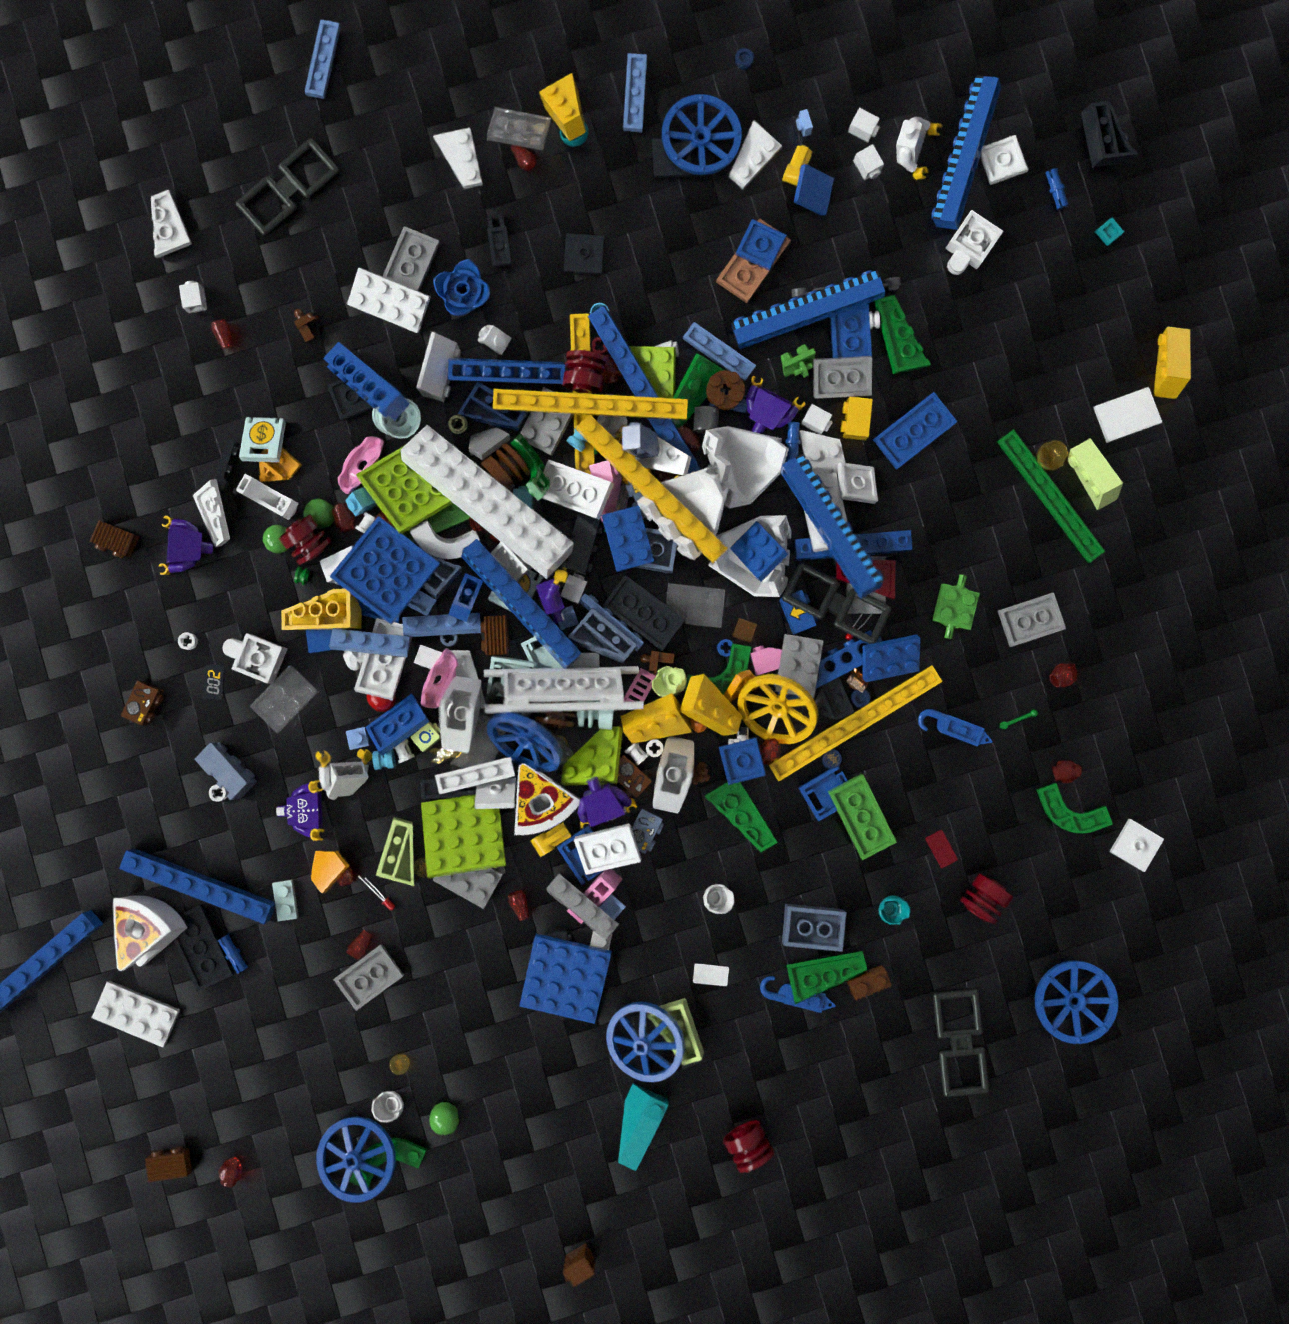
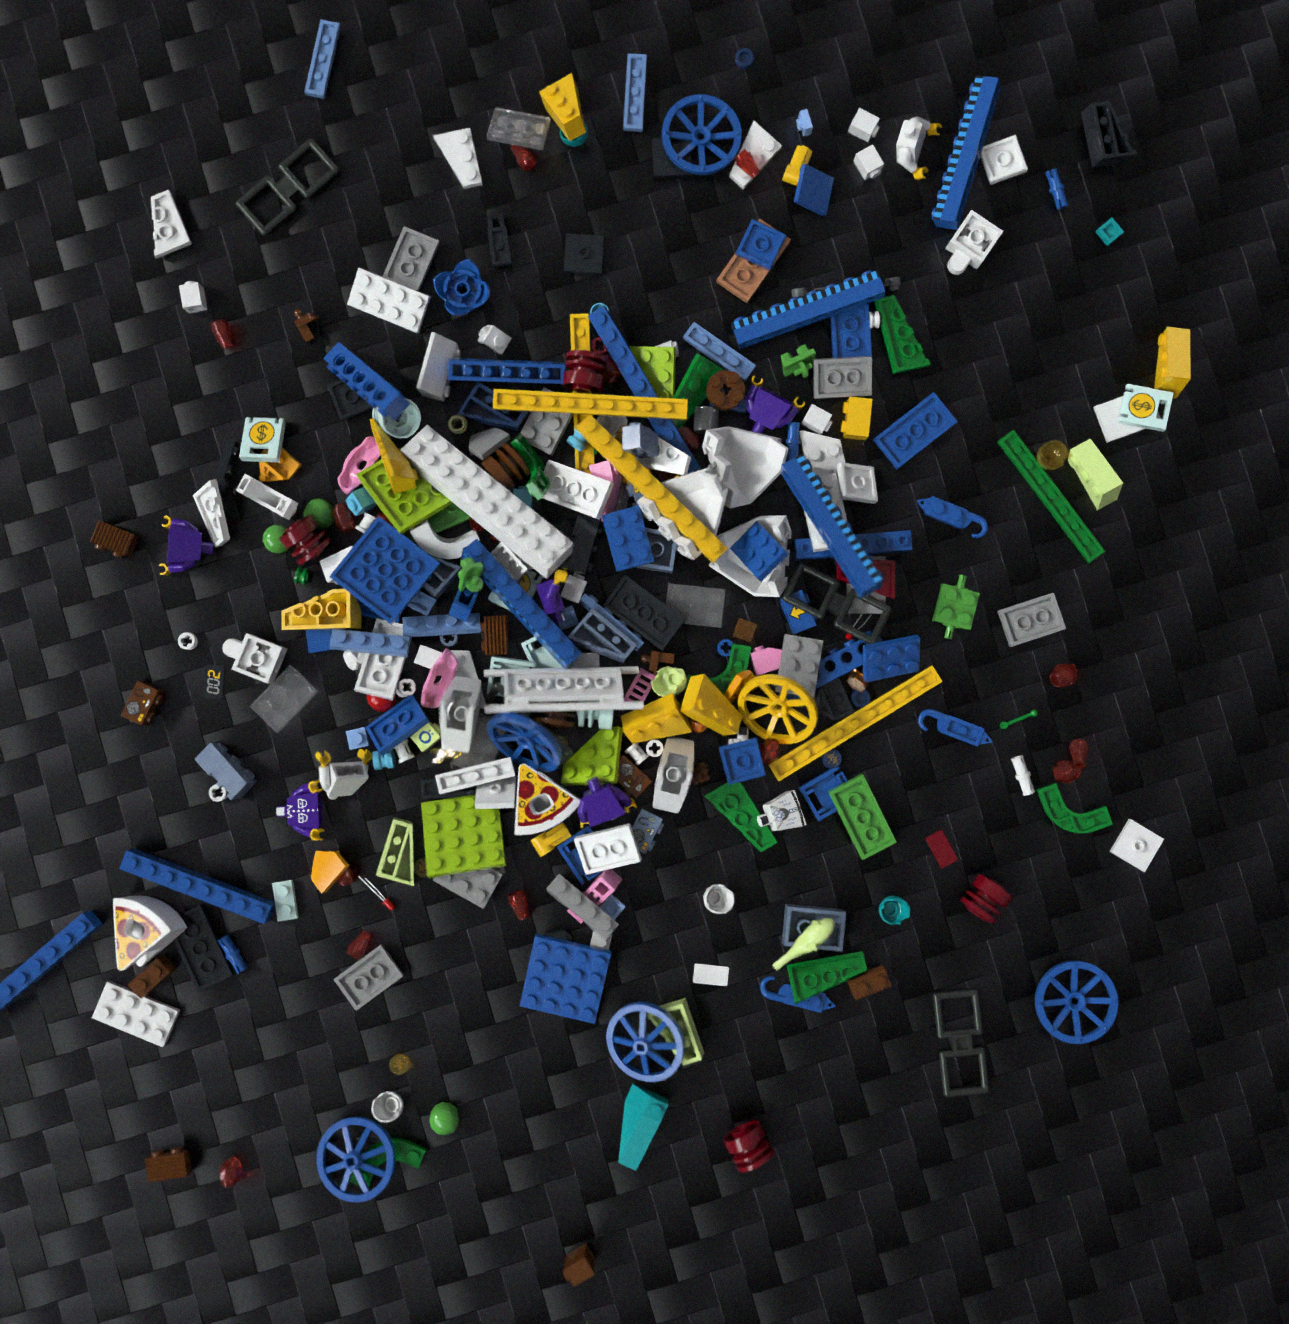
none -> reddish brown brick [128,954,177,999]
none -> yellow wedge [370,418,418,494]
none -> white bush [395,679,416,697]
none -> bright green hips [458,557,483,592]
none -> clear red cone [734,149,761,179]
none -> white torso [757,790,806,831]
none -> yellowish green piece [773,918,835,970]
none -> blue plate [916,496,988,538]
none -> white pin [1011,755,1035,796]
none -> clear red cone [1069,739,1089,769]
none -> light aqua container [1118,384,1173,432]

